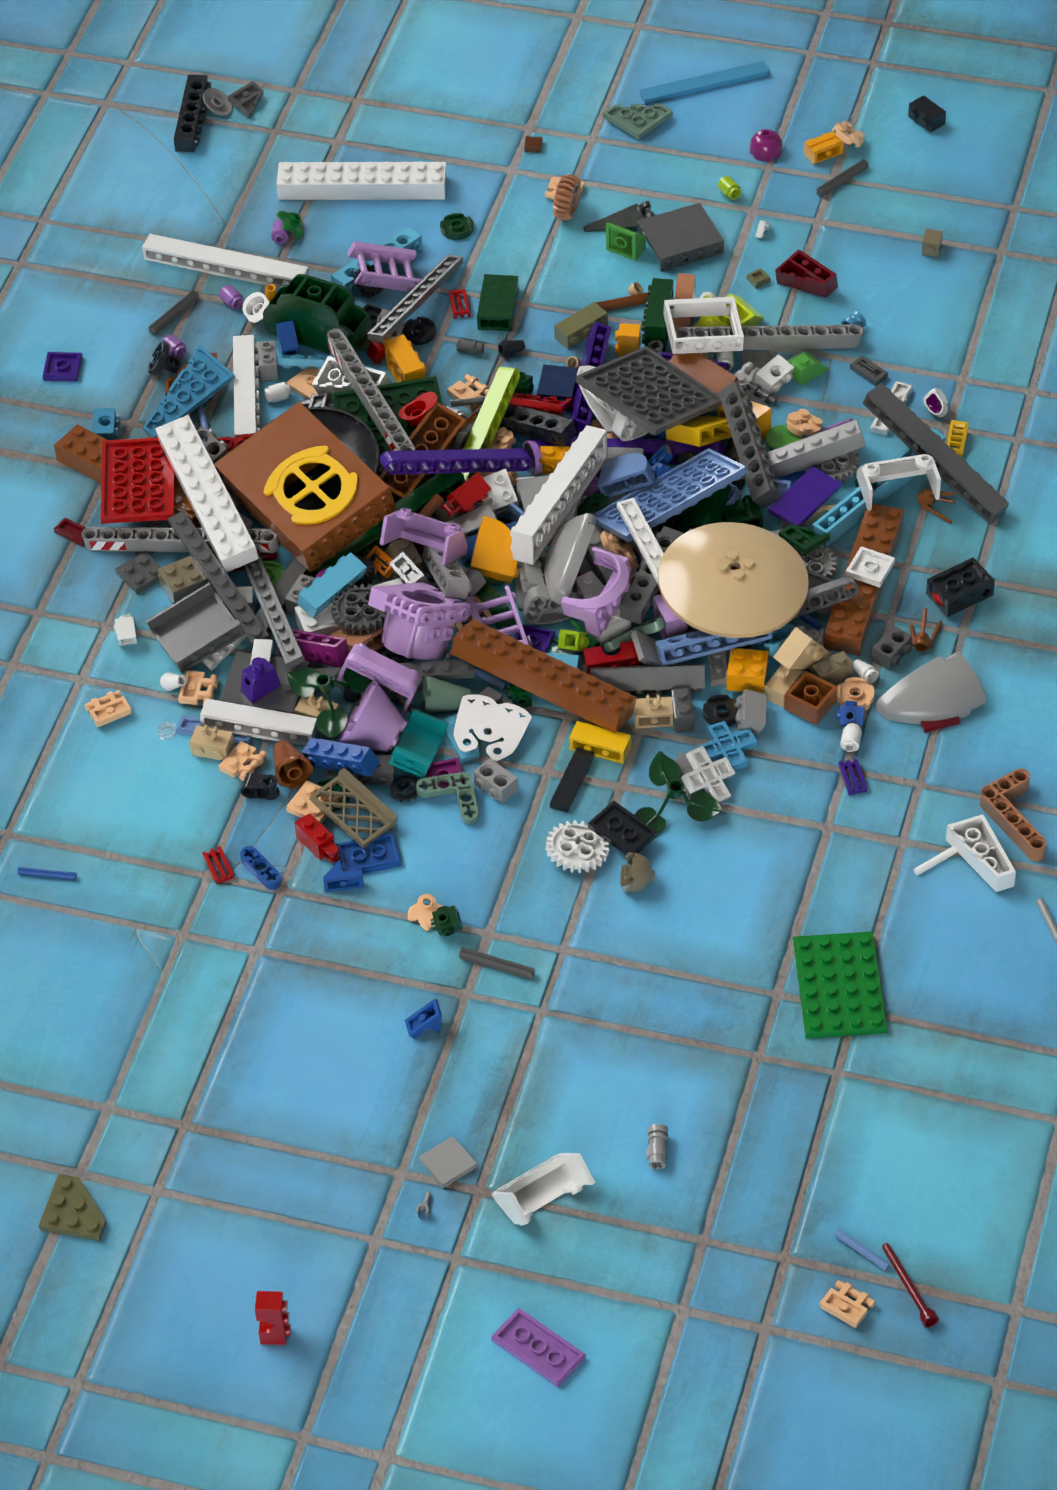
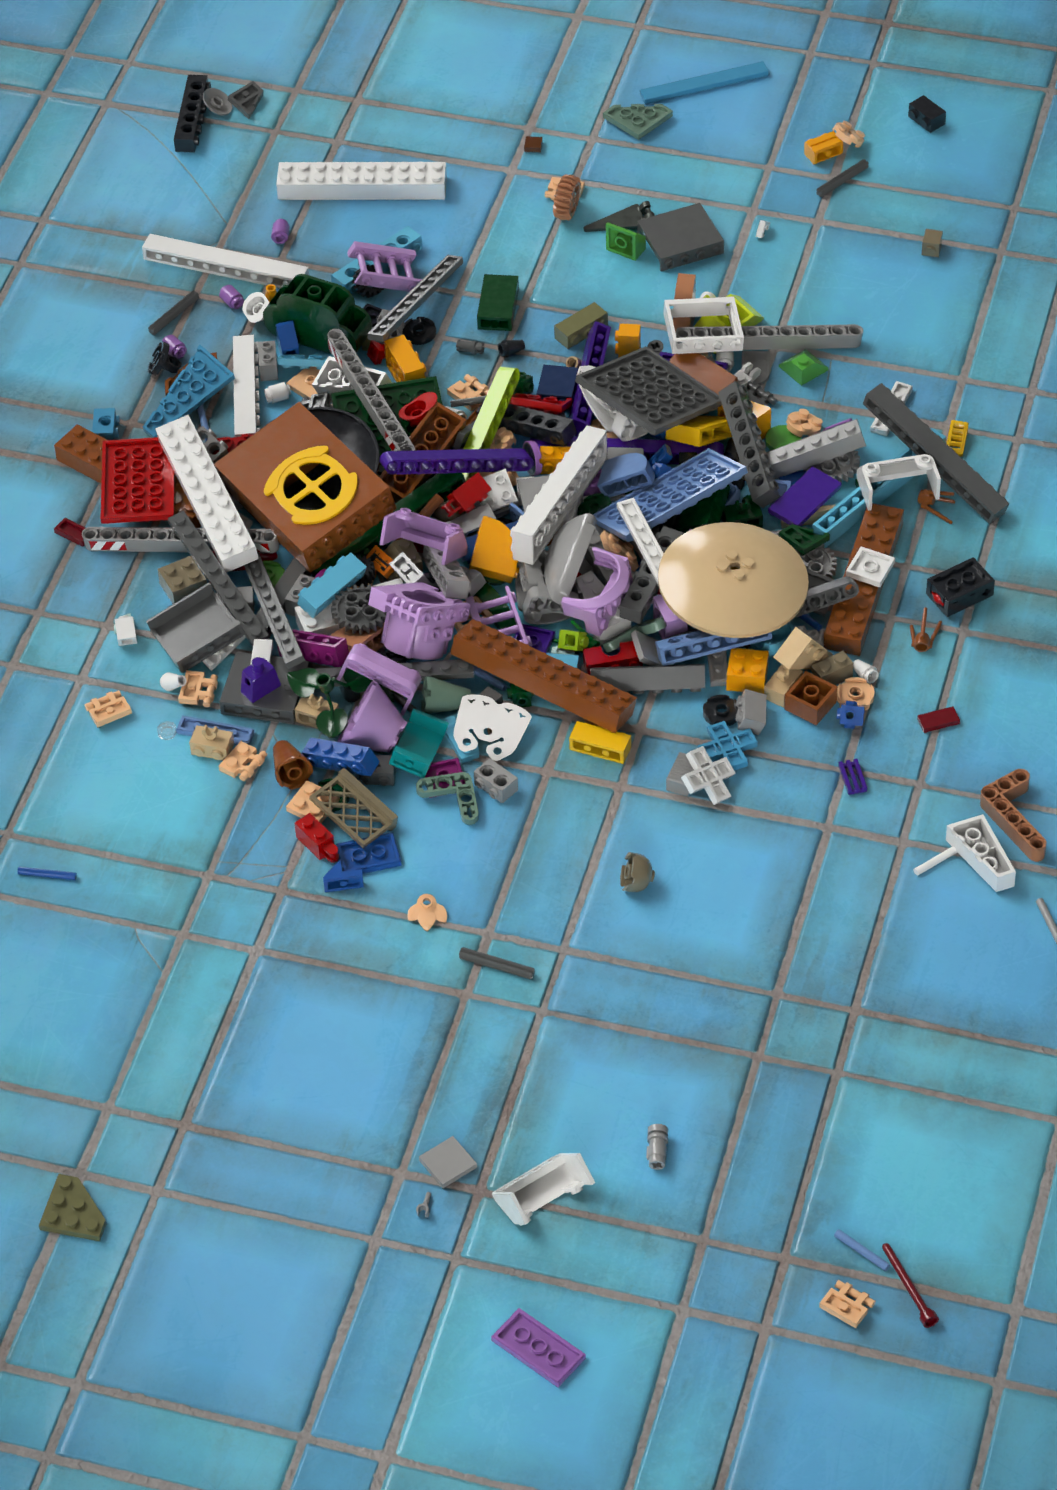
dark purple tile [42,352,83,381] -> none
dark grey plate [115,552,161,594] -> none
white brick [200,699,317,746] -> none
red tile [202,846,234,884] -> none
blue beam [240,846,282,890] -> none
black piece [241,773,280,800] -> none
red arch [255,1291,291,1345] -> none
green plate [277,211,304,239] -> none
black gear [390,776,418,802] -> none
blue slope [405,999,442,1039] -> none
dark green brick [430,905,463,936] -> none
dark green tile [440,213,474,240] -> none
red tile [448,289,471,319] -> none
white gear [545,820,609,873] -> none
black tile [550,748,595,812] -> none
black tile [588,800,658,855] -> none
dark orange axle [591,292,650,311] -> none
tan hinge [628,282,643,296] -> none
tan brick [634,695,673,729] -> none
dark green plant [635,751,722,835] -> none
dark green brick [641,278,674,352] -> none
dark grey brick [671,688,694,733] -> none
lime brick [718,176,741,200] -> none
olive tile [747,268,770,289] -> none
magenta cylinder [749,129,783,162] -> none
white brick [753,354,794,393] -> none
dark red wedge [775,249,838,298] -> none
green plate [793,931,887,1039] -> none
white brick [840,723,862,752] -> none
dark azure wheel [841,312,866,328] -> none
dark grey tile [850,356,888,386] -> none
dark grey brick [871,626,913,670] -> none
light grey panel [876,652,987,724] -> none
rock [923,388,948,418] -> none

